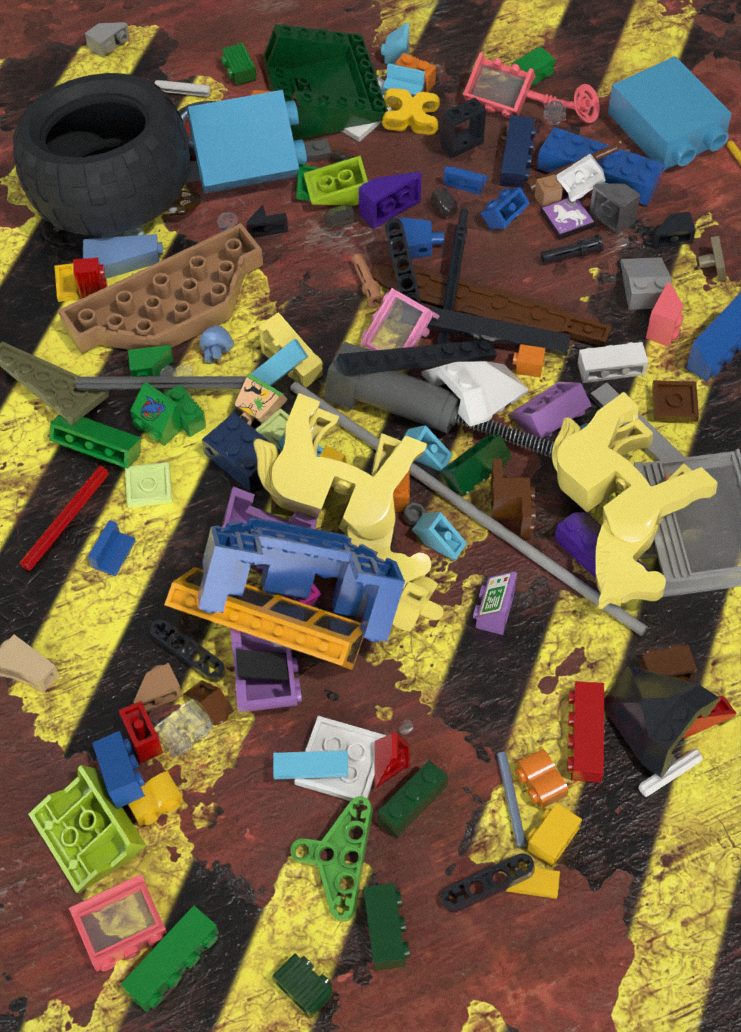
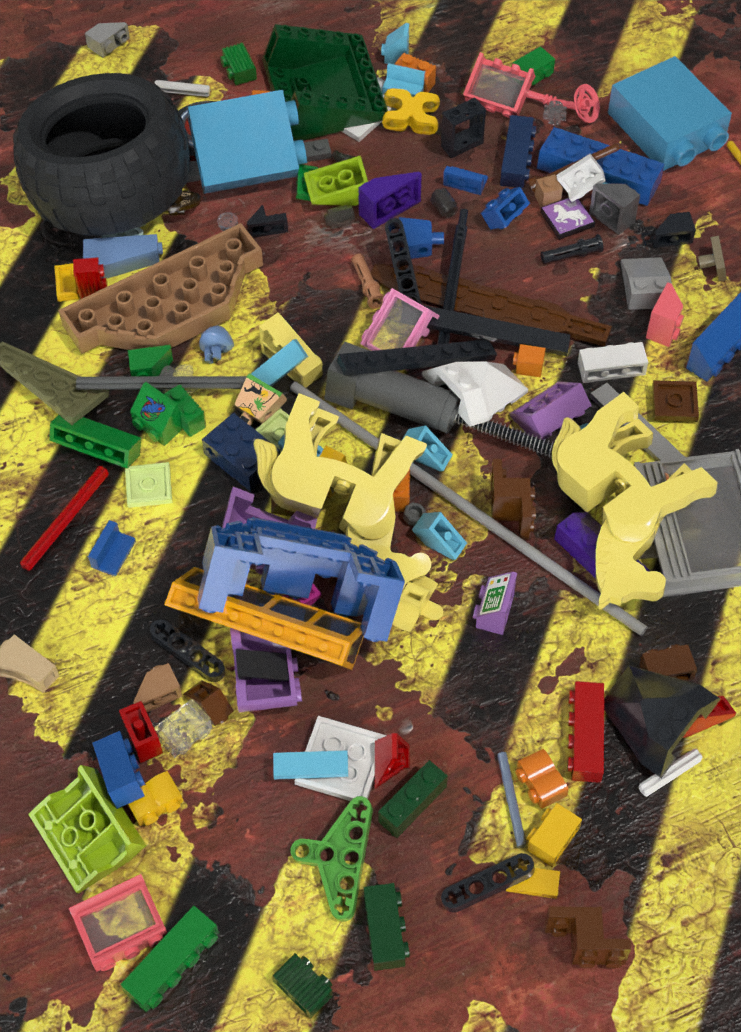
dark green brick [440,434,512,495] -> none
none -> reddish brown bracket [544,906,631,969]

